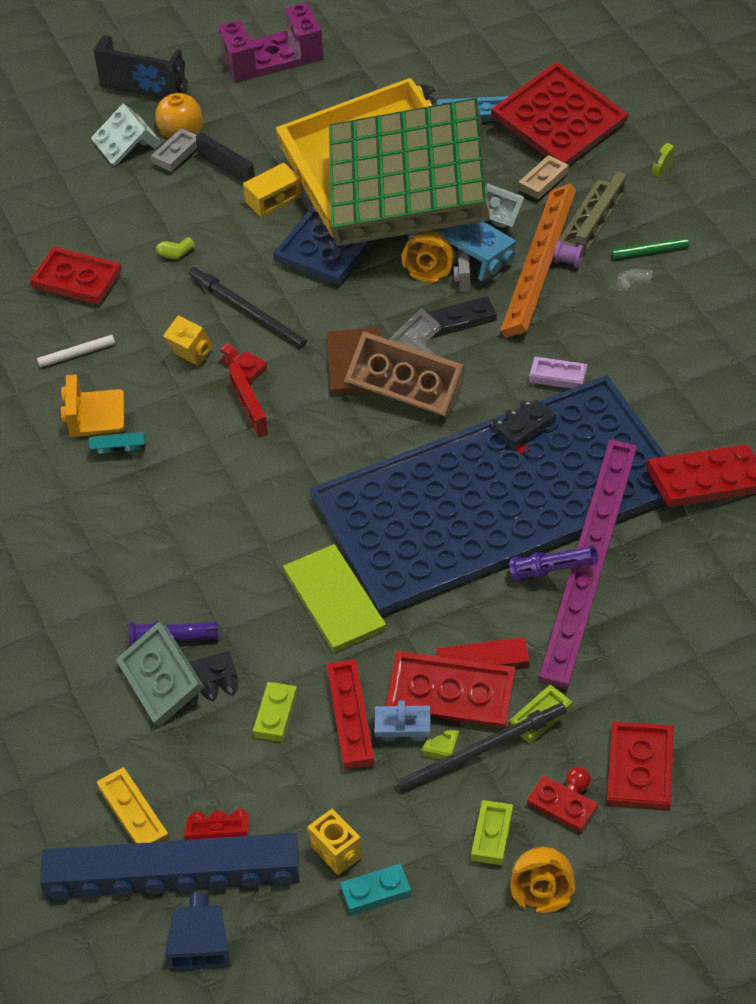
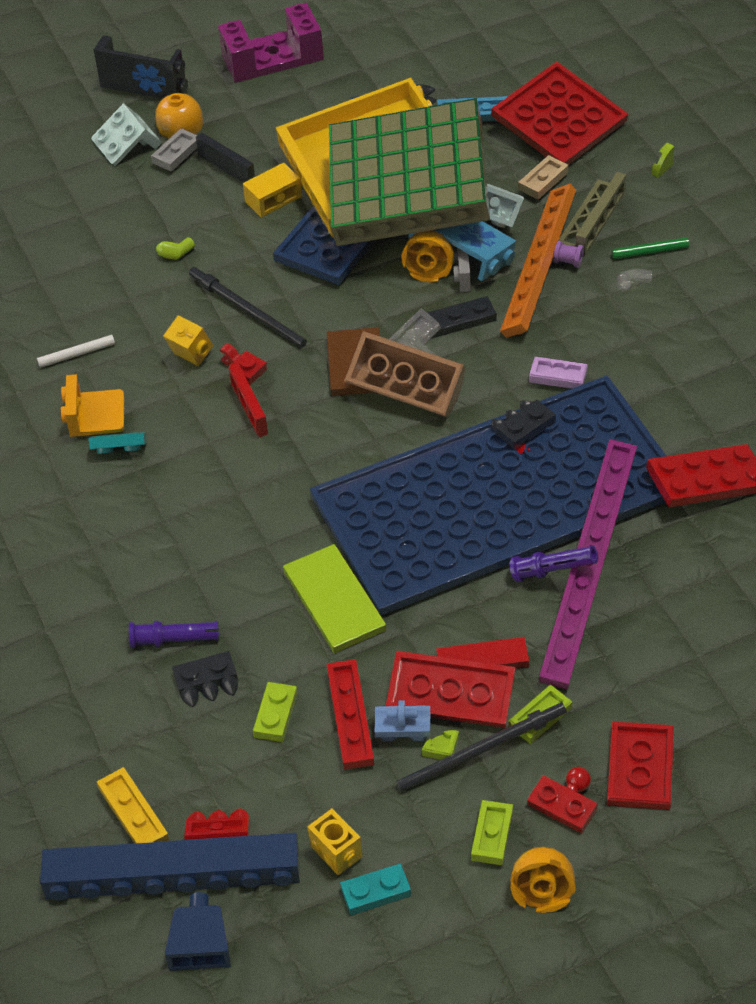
red plate [30,246,122,305] -> none
sand green plate [116,621,205,726] -> none

